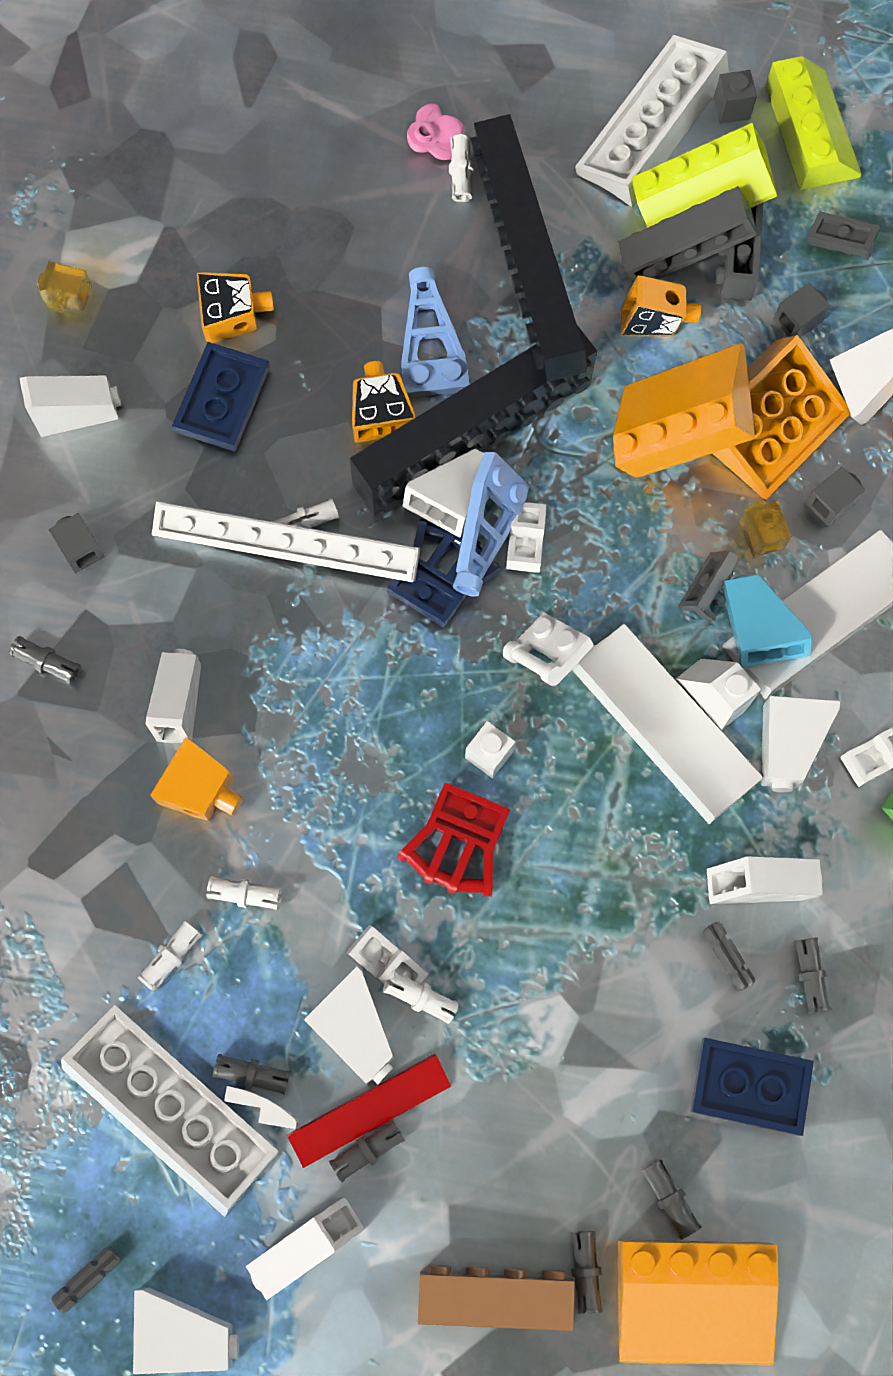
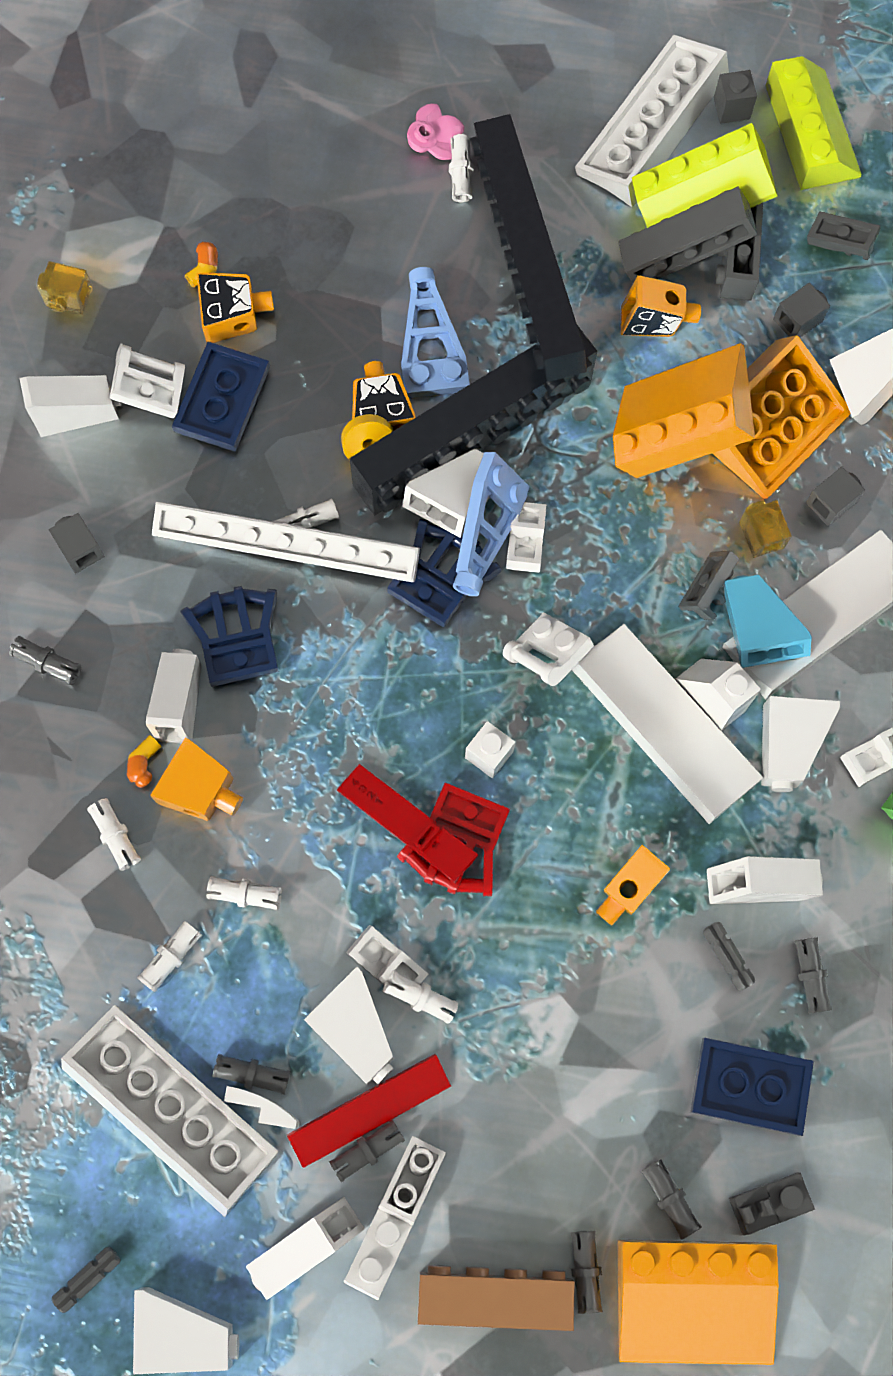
none -> white pin [87,798,141,871]
none -> white plate [109,344,185,418]
none -> orange arm [127,735,162,788]
none -> dark blue plate [180,586,279,687]
none -> arm [185,242,218,288]
none -> red piece [337,764,478,883]
none -> yellow piece [341,414,393,460]
none -> white slope [344,1136,446,1300]
none -> light orange torso [596,845,670,926]
none -> dark grey plate [729,1172,815,1236]

